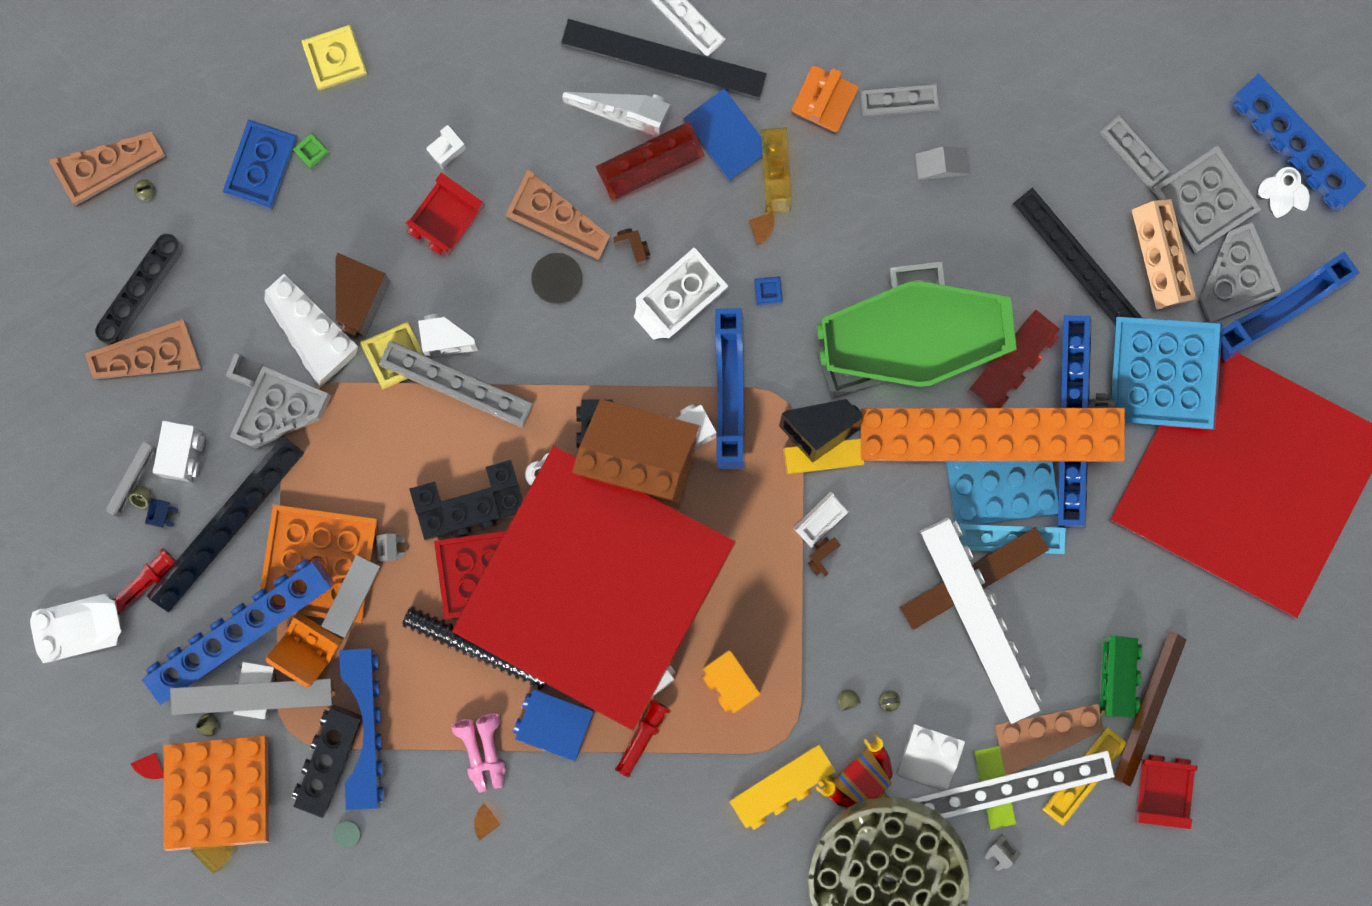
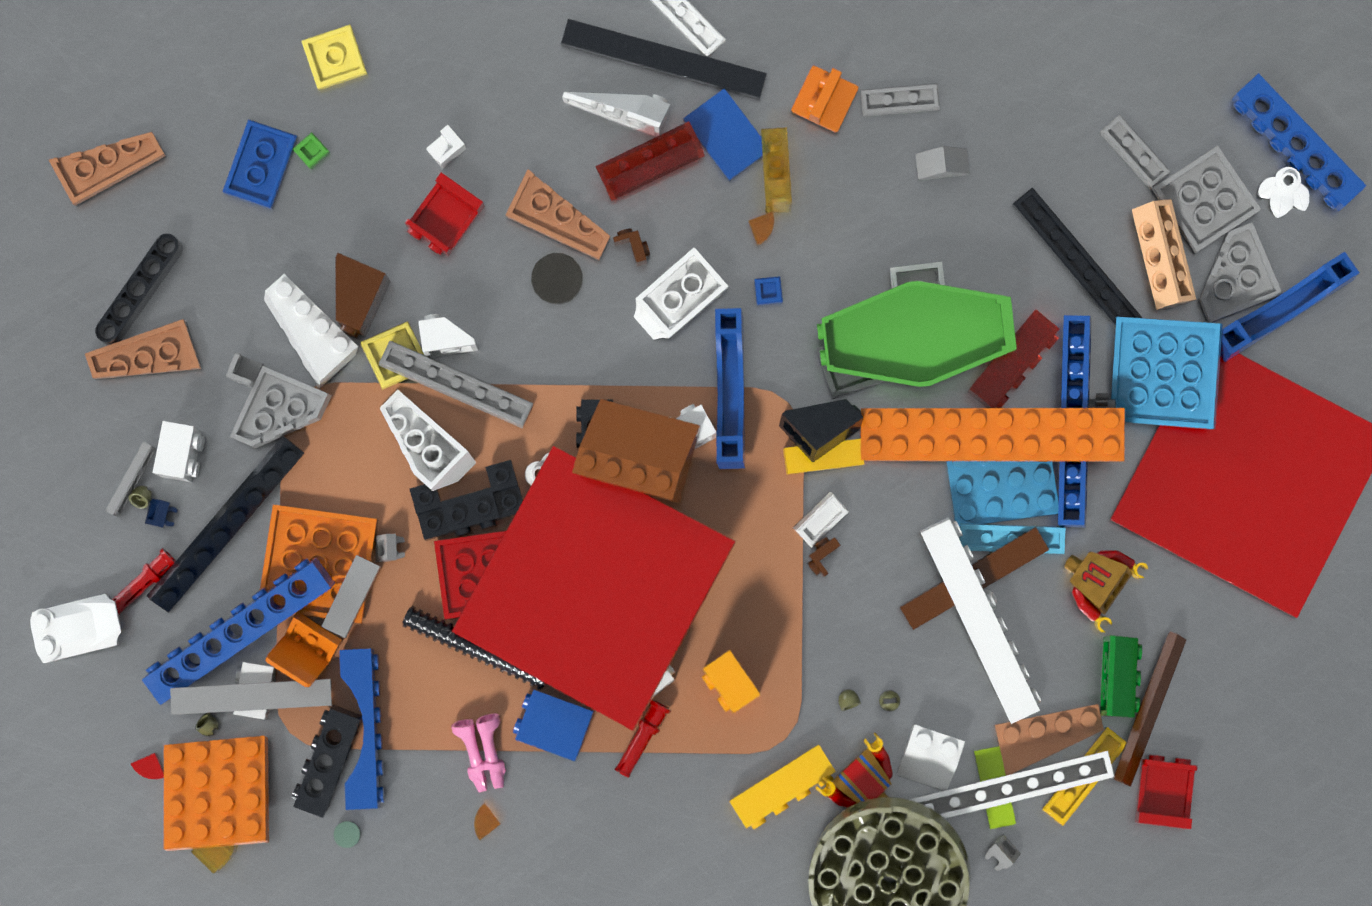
olive hinge [134,180,156,201] -> none
none -> white wedge [380,390,476,491]
none -> pearl gold torso [1065,550,1148,632]

